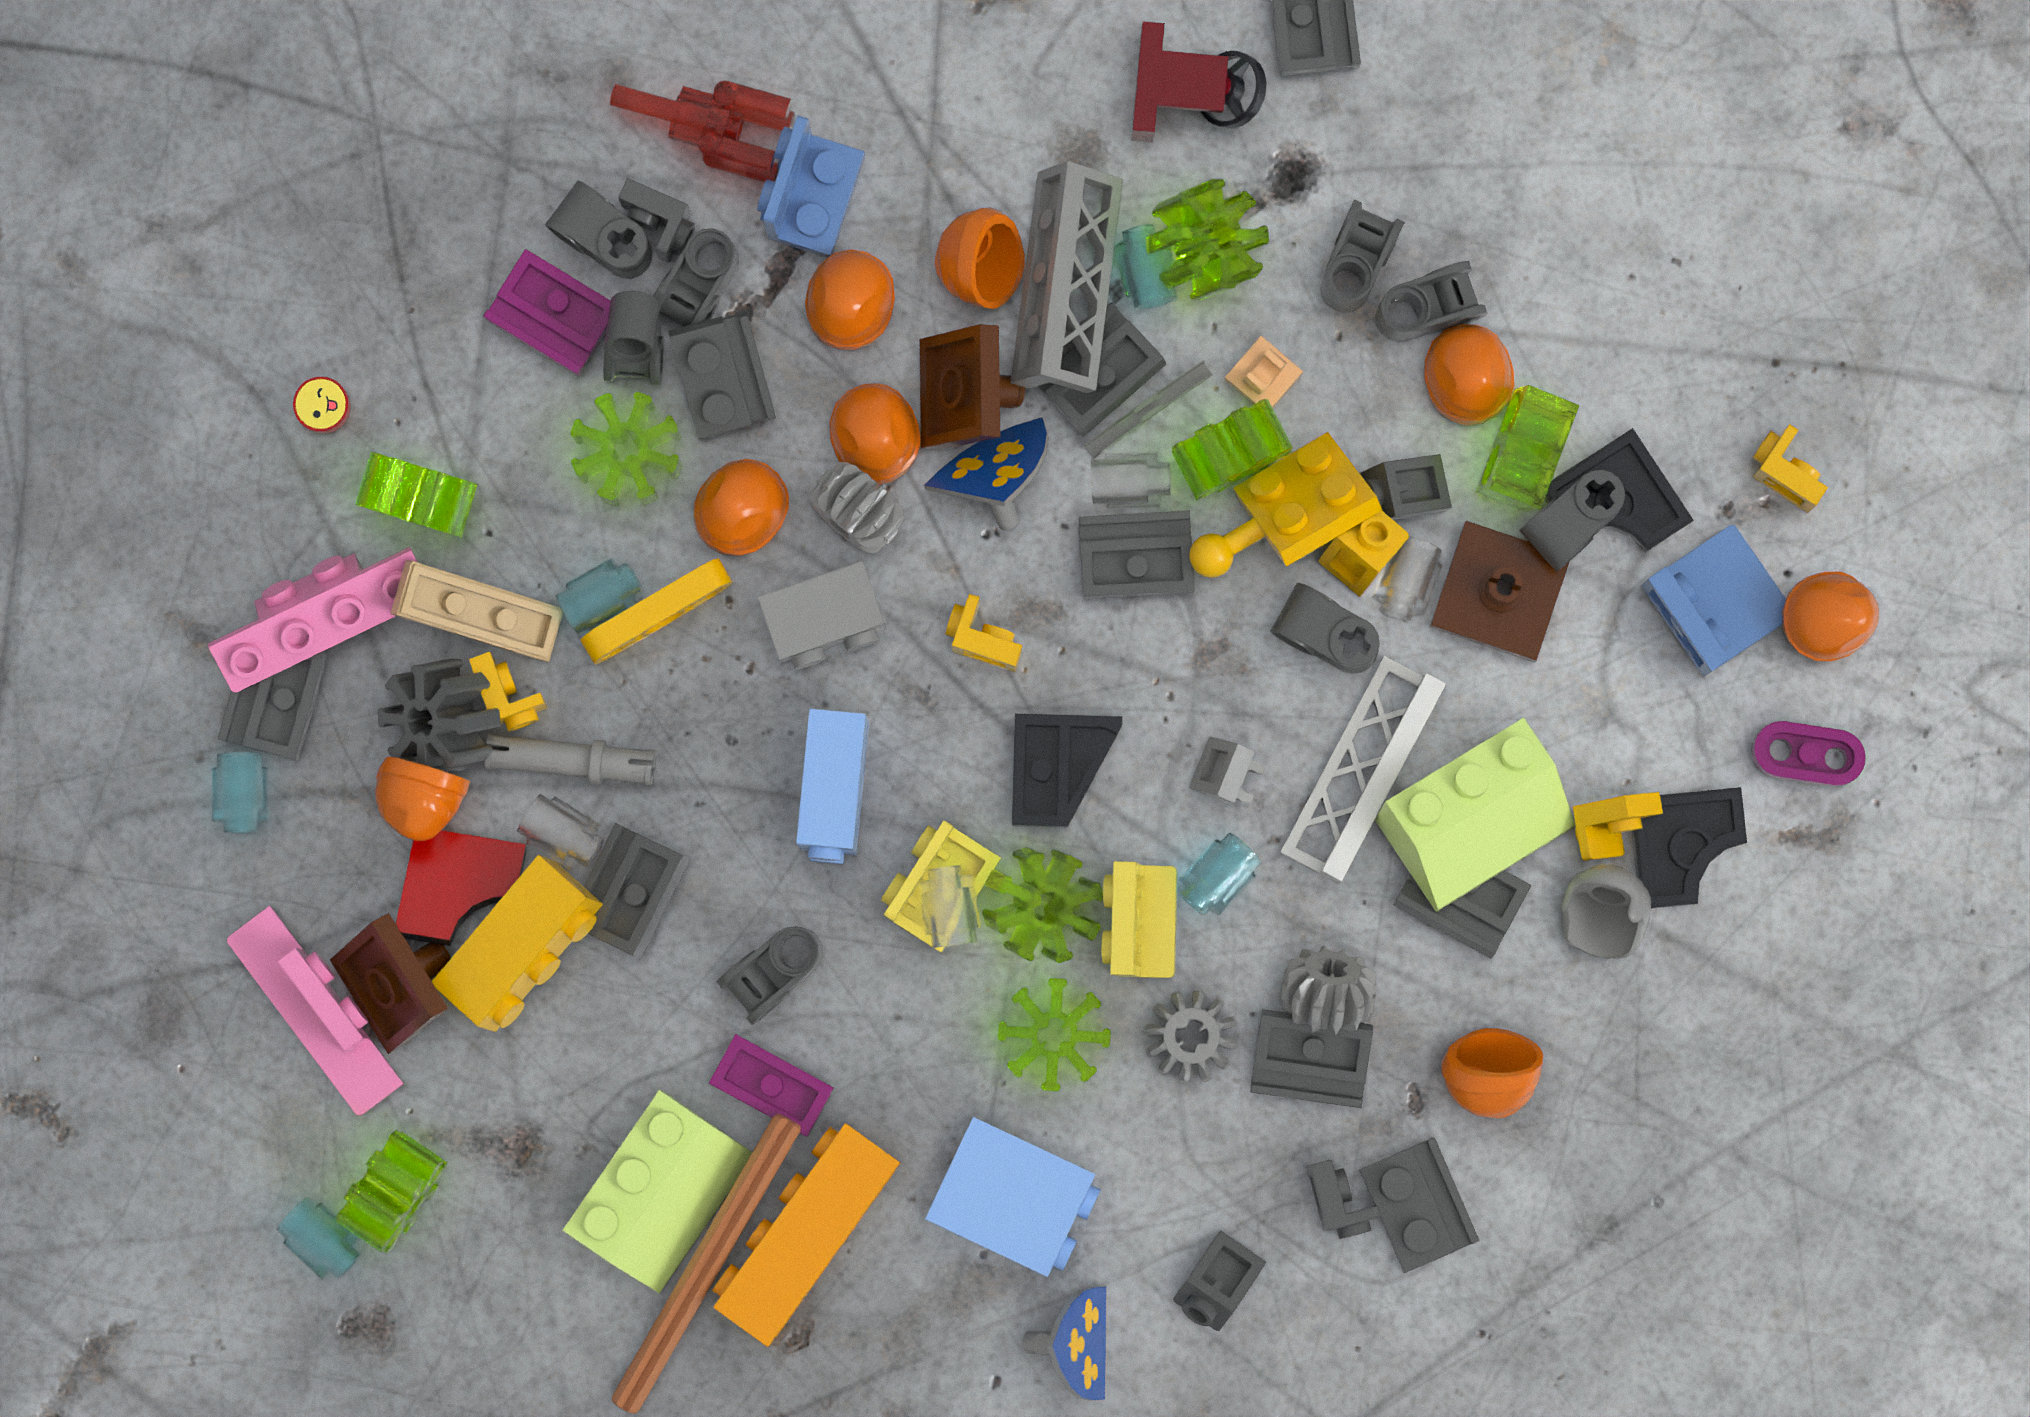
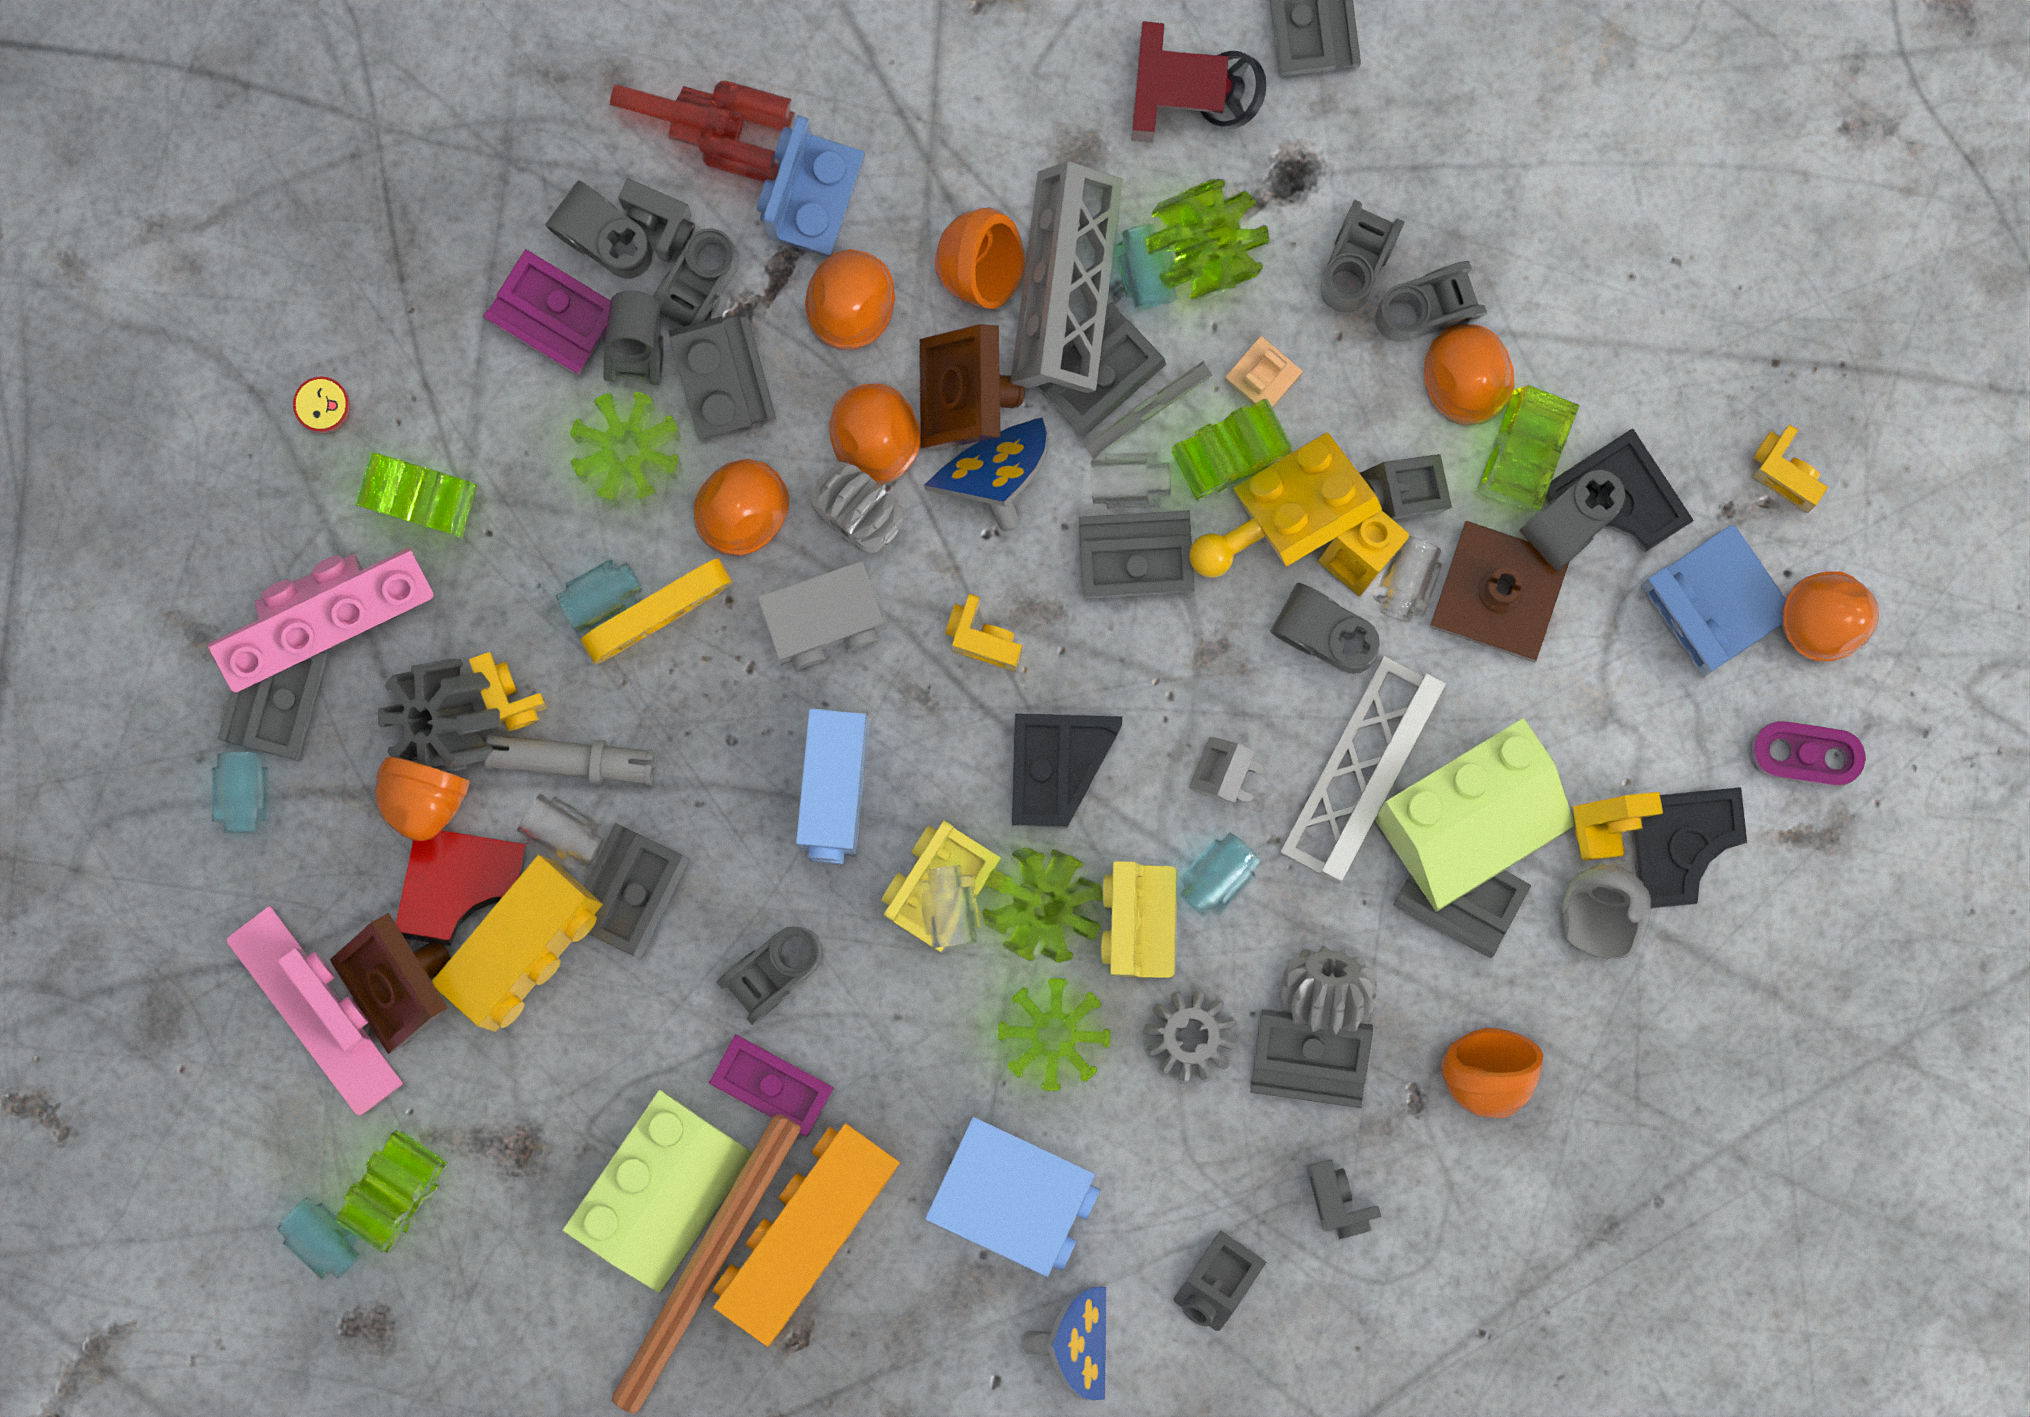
tan tile [390,560,564,662] -> none
dark grey plate [1359,1137,1480,1273] -> none

